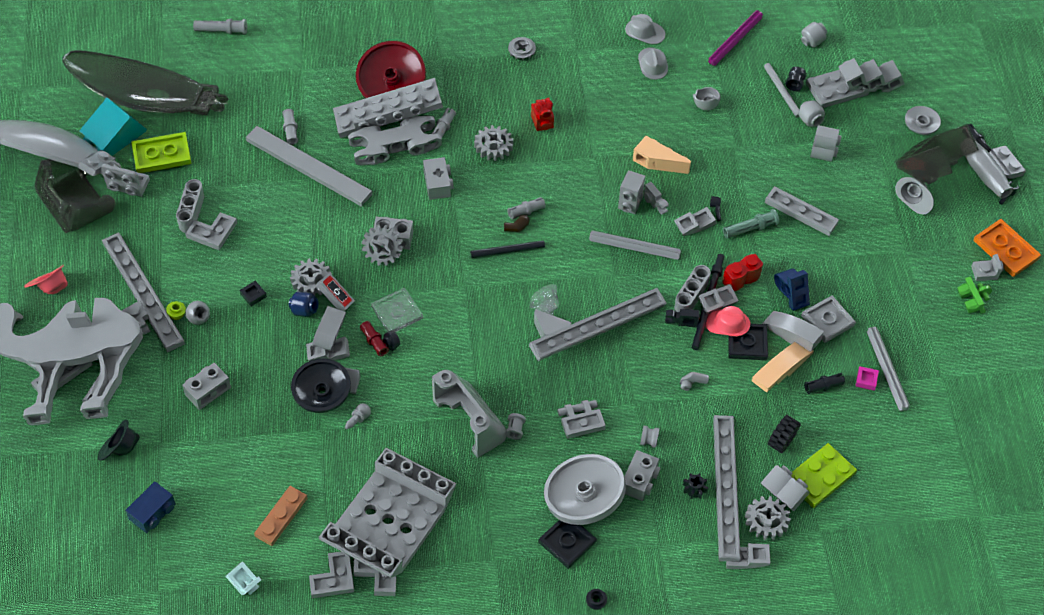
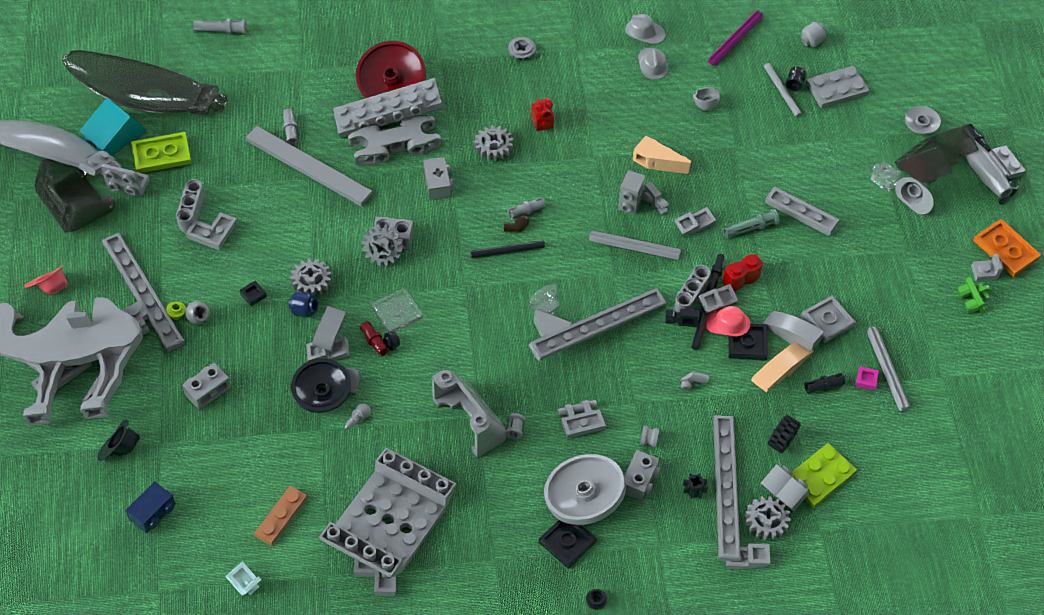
light grey plate [309,551,354,598] -> none
slope [316,272,355,311] -> none
light grey pin [432,108,456,140] -> none
black hand [710,196,722,221] -> none
dark blue tile [774,268,810,311] -> none
light grey head [798,100,825,127] -> none
light grey brick [810,125,842,162] -> none
light grey brick [838,58,904,92] -> none
none -> clear brick [871,161,902,192]

